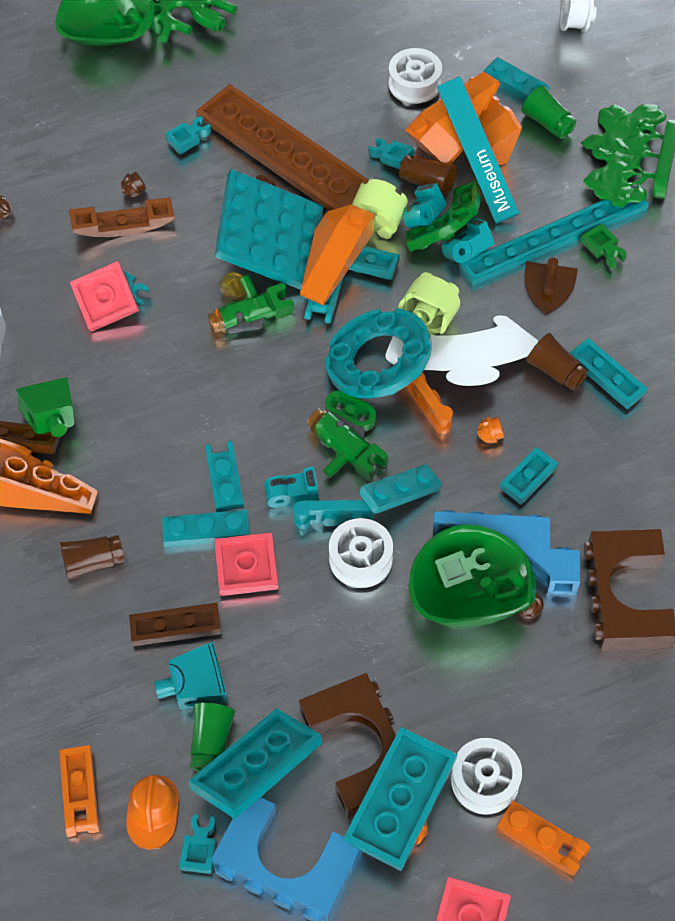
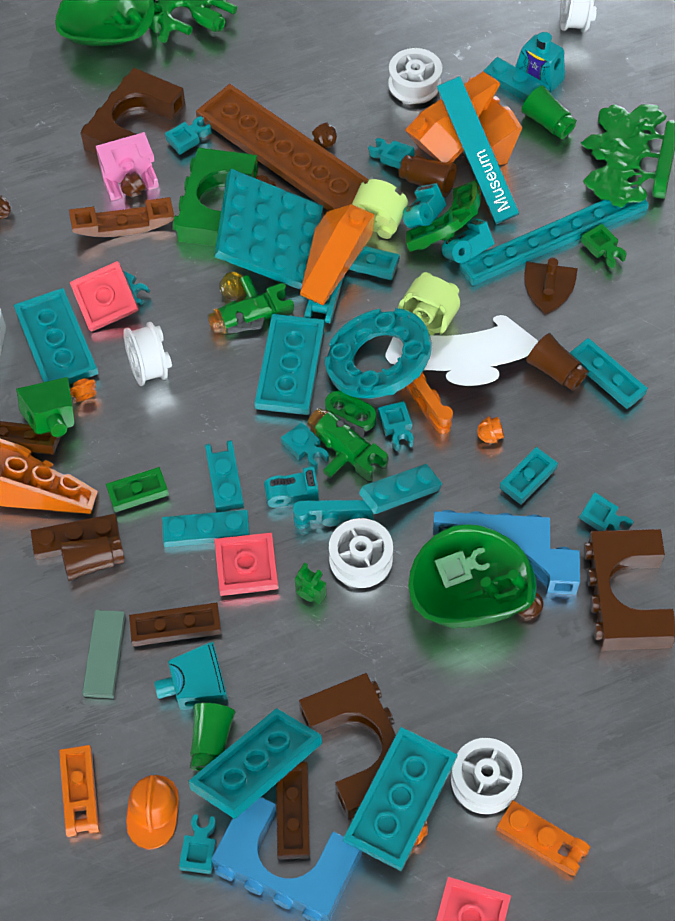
none -> teal plate [13,288,99,384]
none -> reddish brown plate [31,513,121,560]
none -> orange plate [70,378,97,402]
none -> reddish brown arch [80,68,186,154]
none -> sand green tile [82,610,126,699]
none -> bright pink panel [96,132,159,201]
none -> green plate [106,467,169,512]
none -> white wheel [124,322,172,386]
none -> green arch [173,147,258,247]
none -> teal plate [254,314,325,415]
none -> reddish brown plate [276,762,310,859]
none -> teal plate [281,422,329,471]
none -> green plate [295,563,327,604]
none -> reddish brown plate [312,122,337,148]
none -> teal plate [378,401,414,451]
none -> teal torso [515,32,565,93]
none -> teal plate [578,492,634,531]

